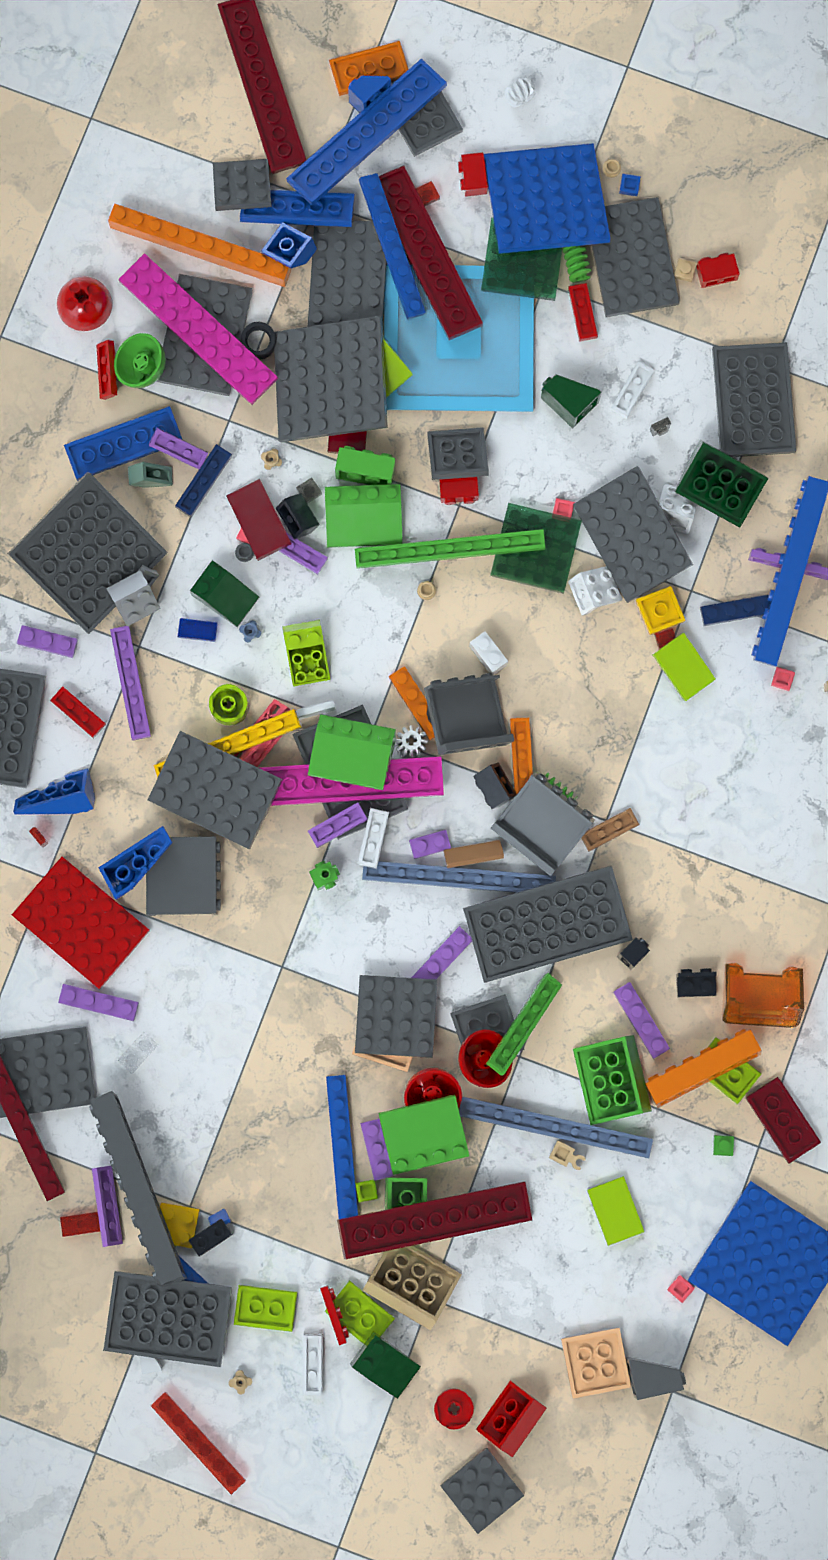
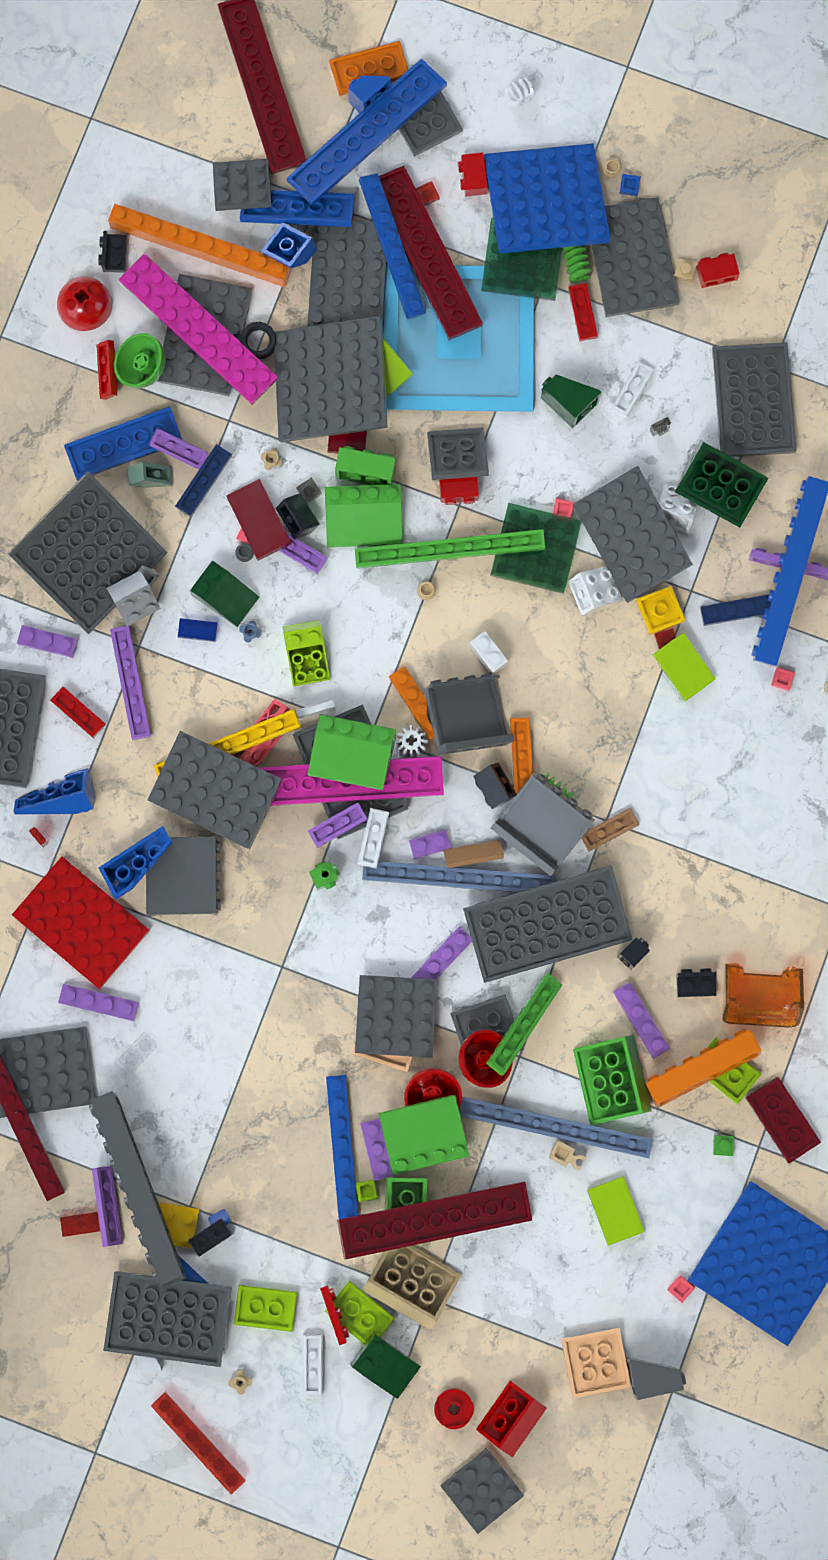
lime brick [209,684,248,726] -> none
none -> black bracket [98,231,127,273]

